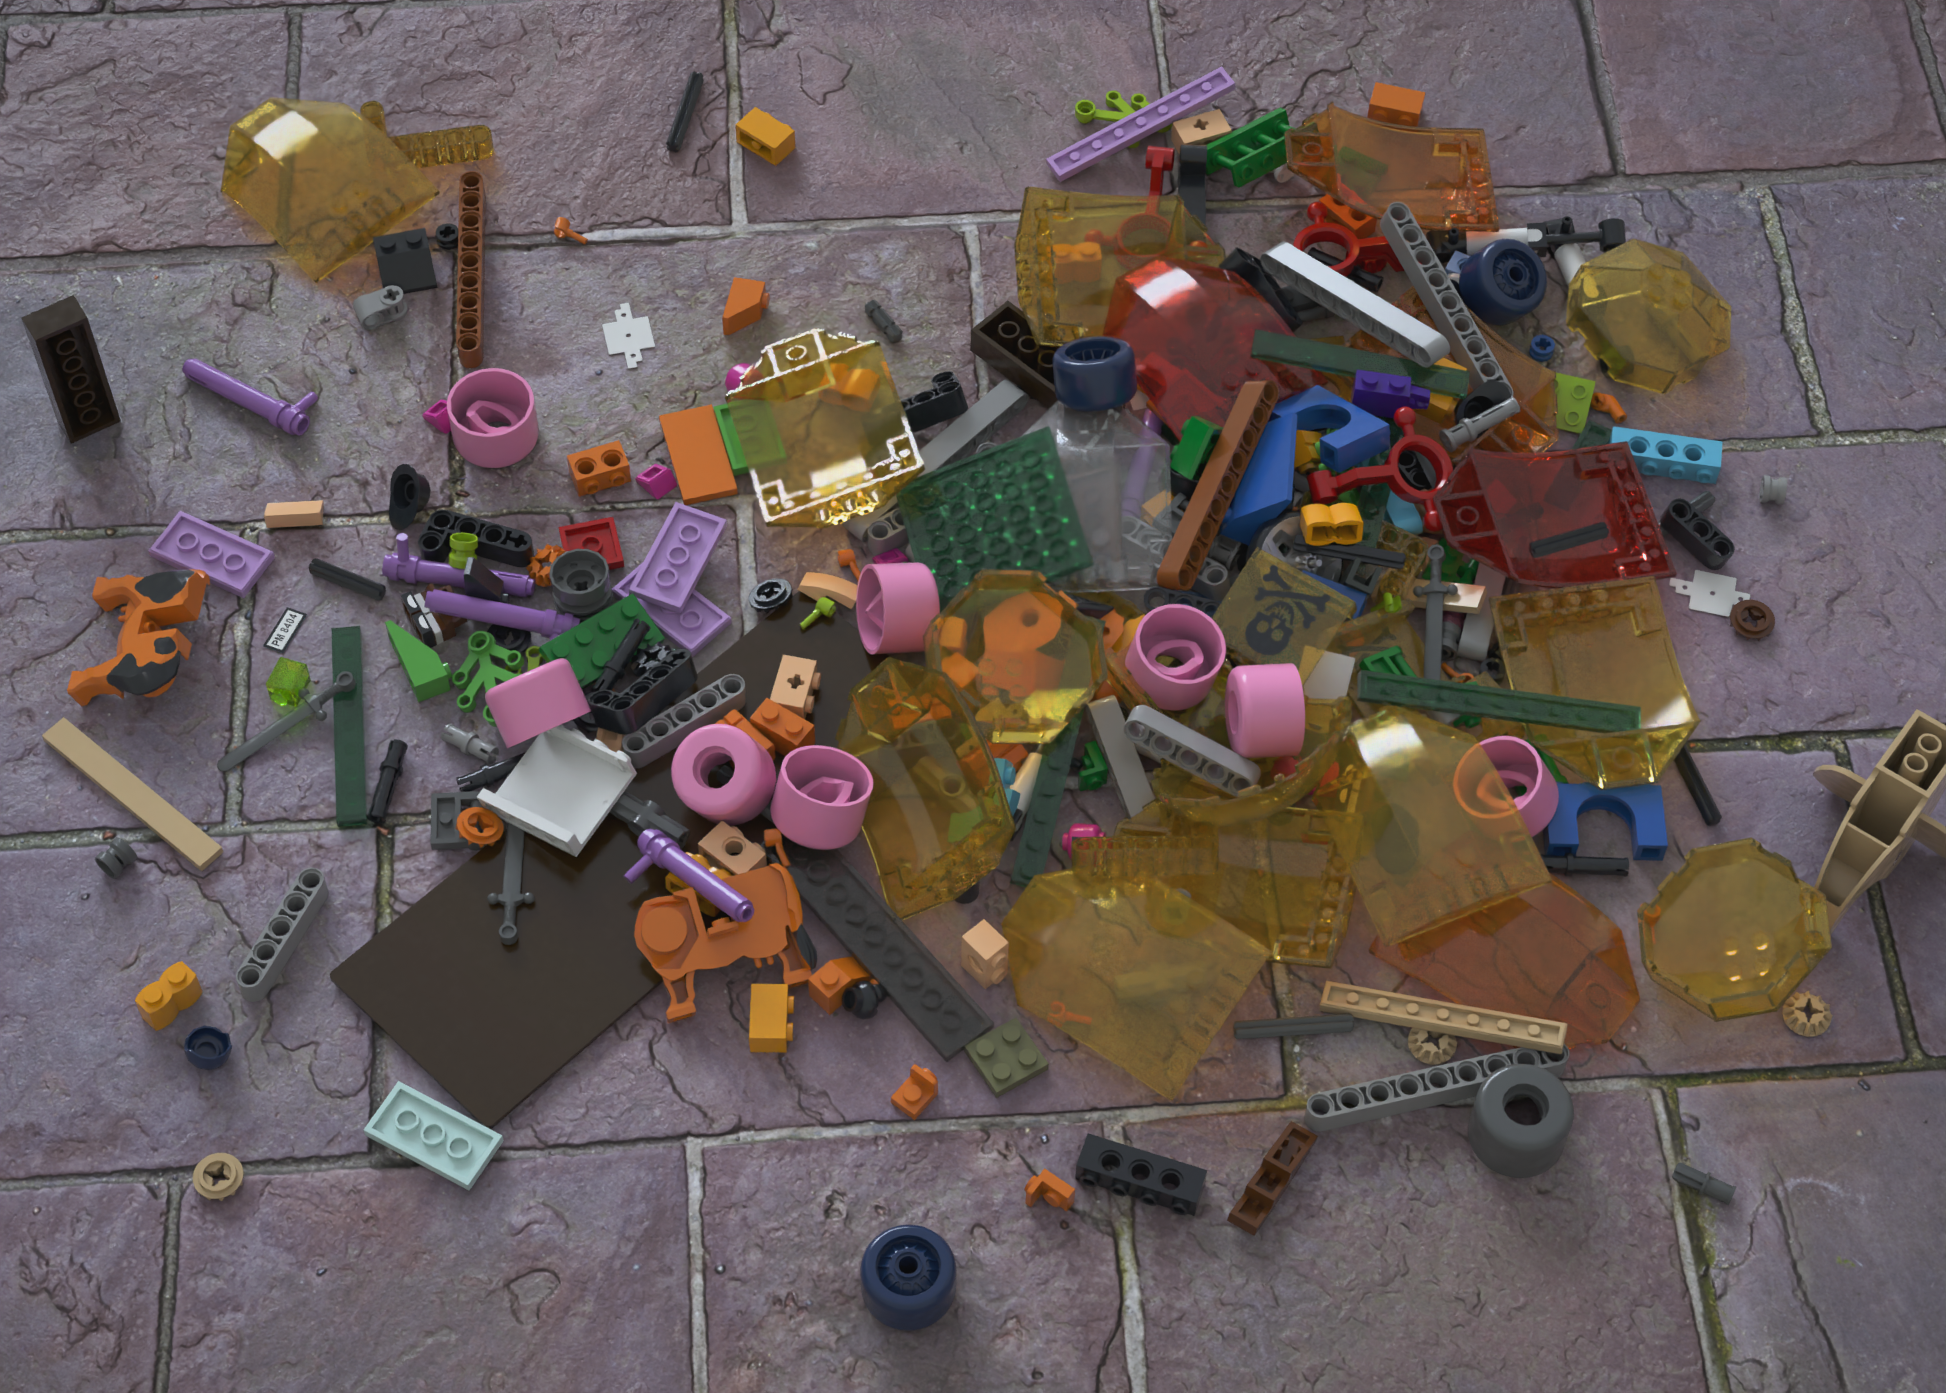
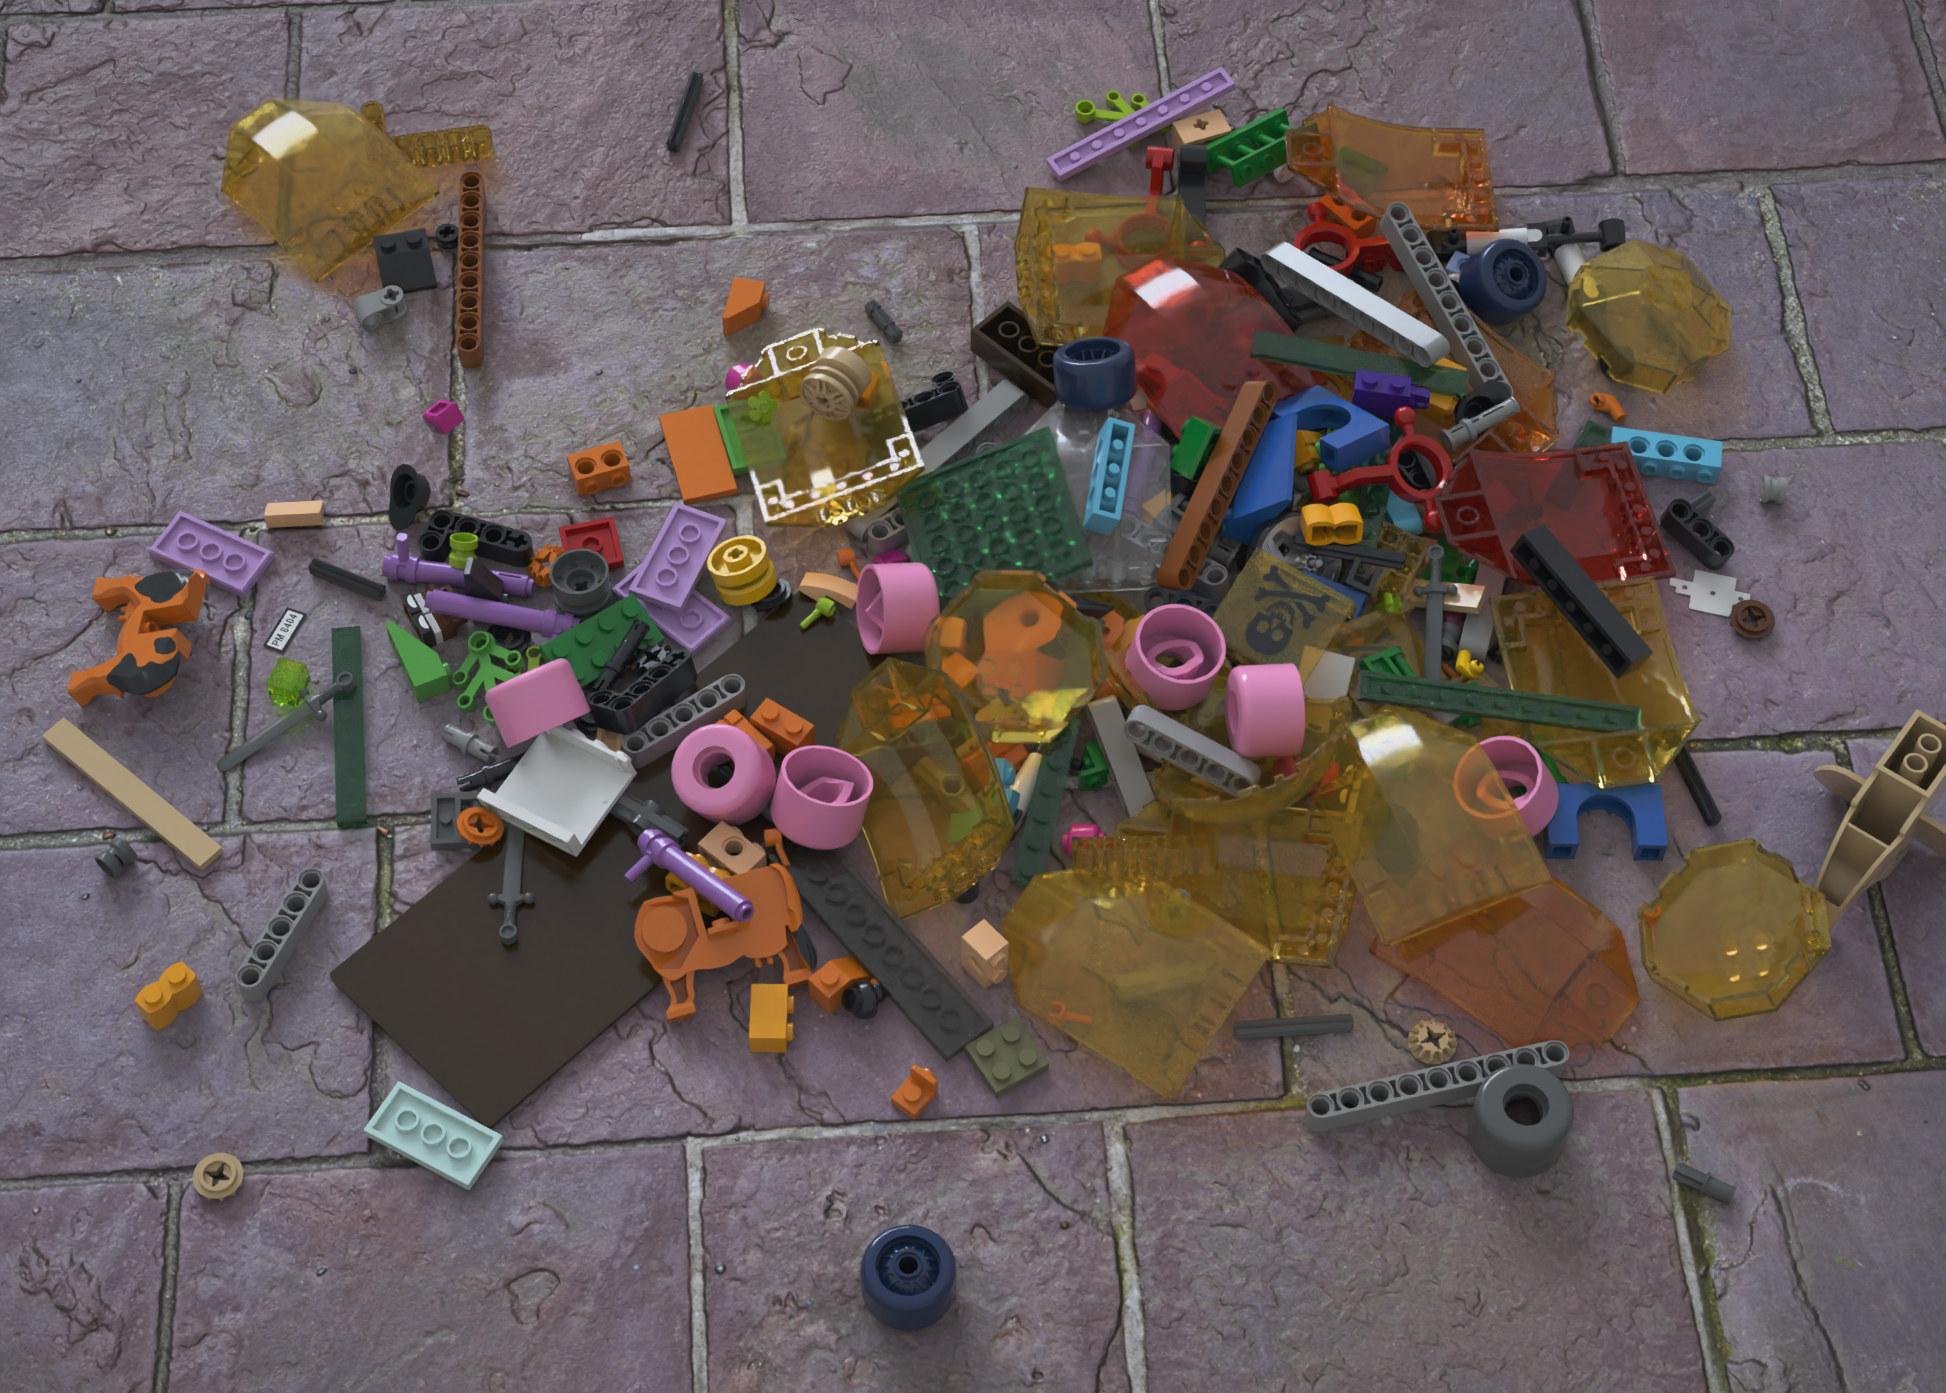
dark brown brick [21,295,121,444] -> none
medium lavender cylinder [182,358,318,436] -> none
dark blue hair [184,1025,232,1070] -> none
black pin [367,739,408,824] -> none
bright pink piece [447,368,539,468] -> none
orange hand [554,217,588,245] -> none
white piece [602,303,655,369] -> none
dark pink slope [635,464,677,499] -> none
light orange brick [735,107,795,166] -> none
light nougat brick [770,655,821,719] -> none
orange bracket [1024,1168,1075,1211] -> none
black brick [1075,1133,1207,1216] -> none
reddish brown slope [1227,1121,1318,1236] -> none
tan tile [1320,981,1568,1054] -> none
orange brick [1367,82,1426,132] -> none
black bush [1478,658,1506,687] -> none
blue bush [1529,335,1555,362] -> none
black axle [1529,522,1609,558] -> none
lime bracket [1530,369,1596,434] -> none
black pin [1537,853,1629,877] -> none
tan gear [1782,991,1833,1037] -> none
none -> yellow wheel [707,535,778,606]
none -> lime plant [747,391,778,423]
none -> tan wheel [799,346,871,420]
none -> medium azure brick [1083,417,1135,536]
none -> yellow arm [1455,650,1484,680]
none -> black brick [1510,524,1654,679]

